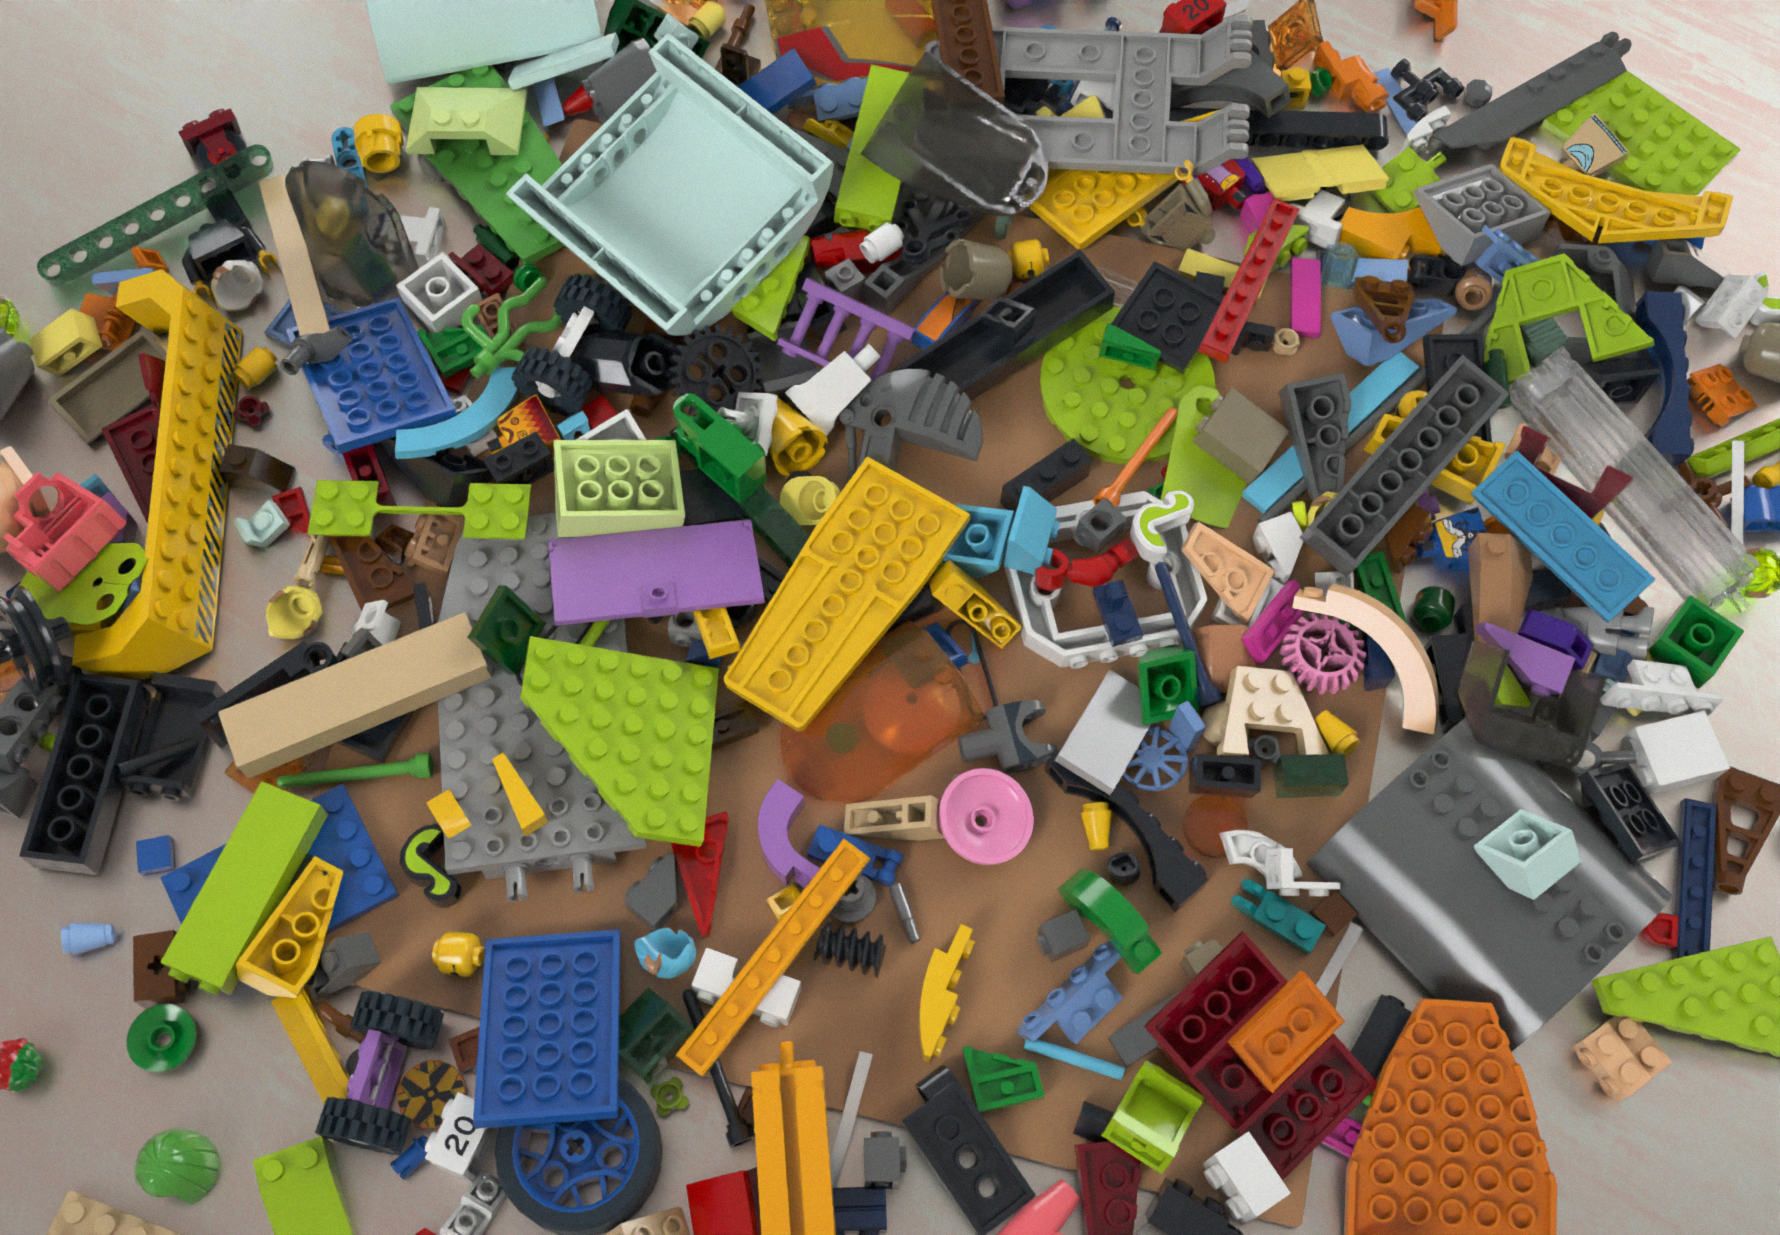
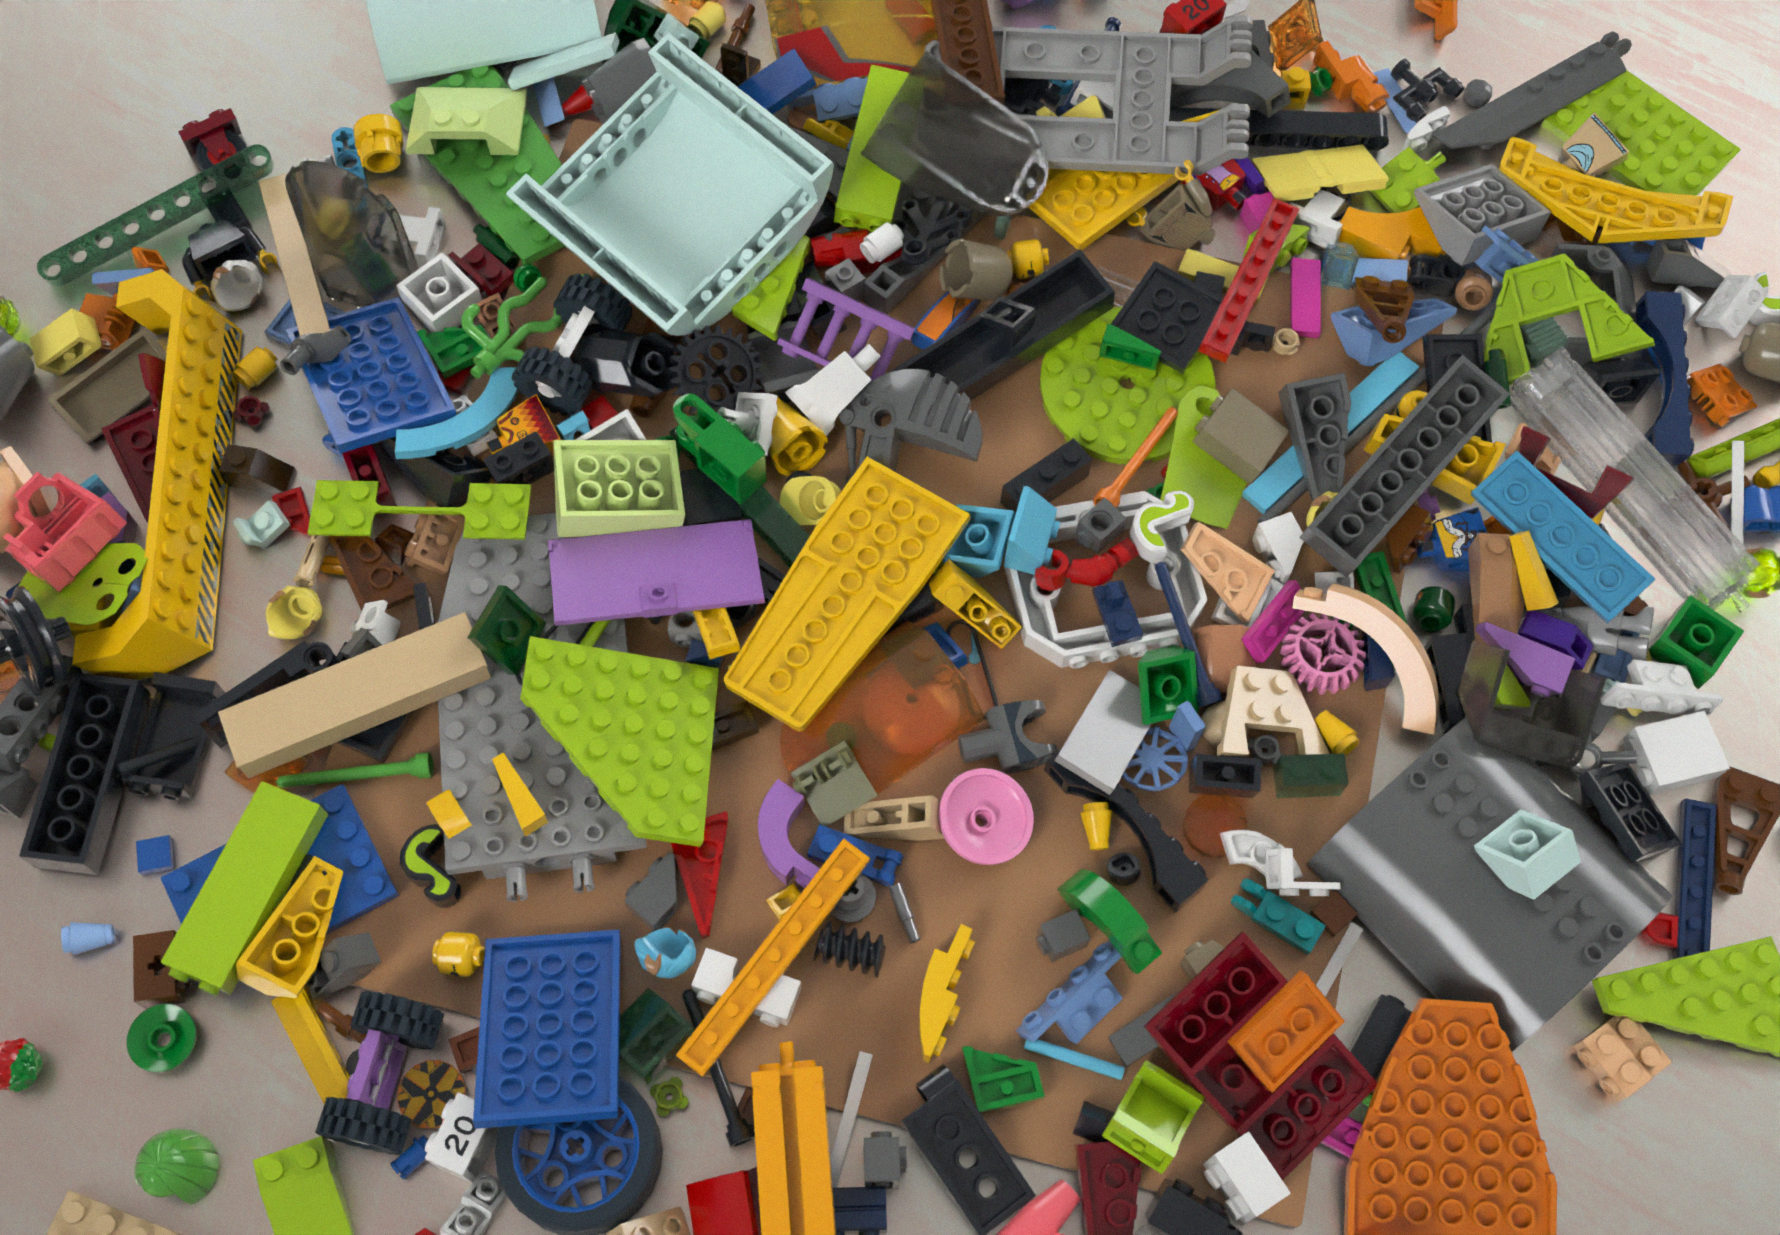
neon yellow tile [1292,501,1308,532] -> none
none -> olive hinge [791,740,878,827]
none -> yellow piece [1509,530,1559,611]

